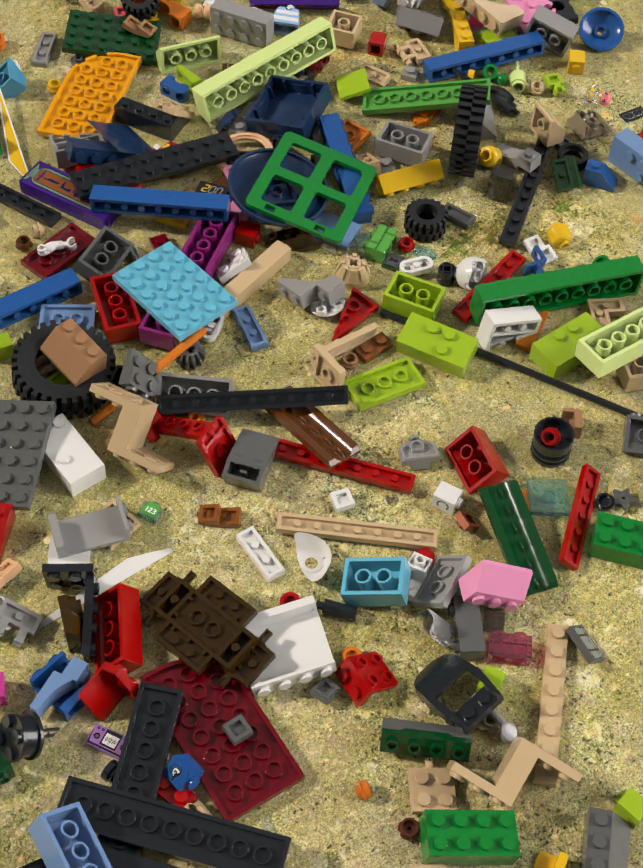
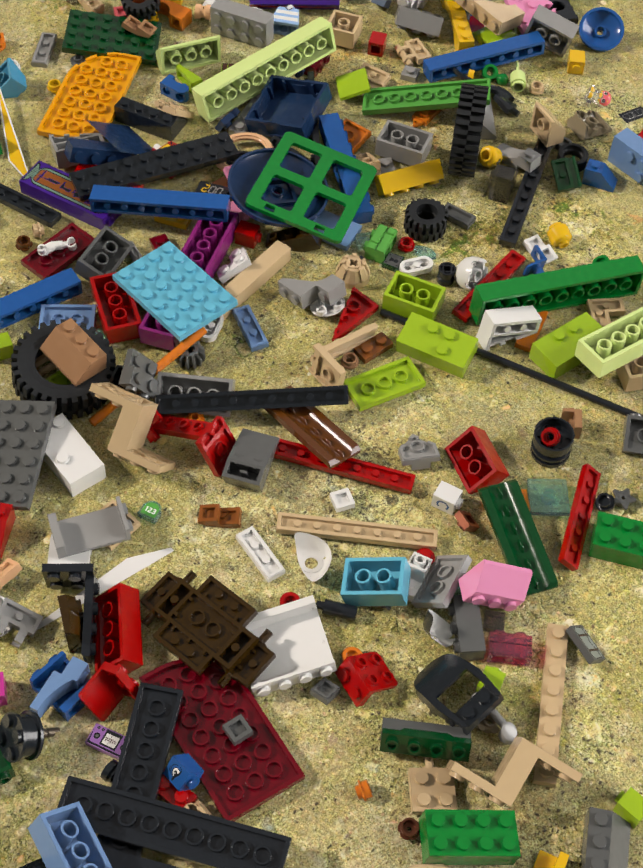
lime plate [543,73,566,97] -> none

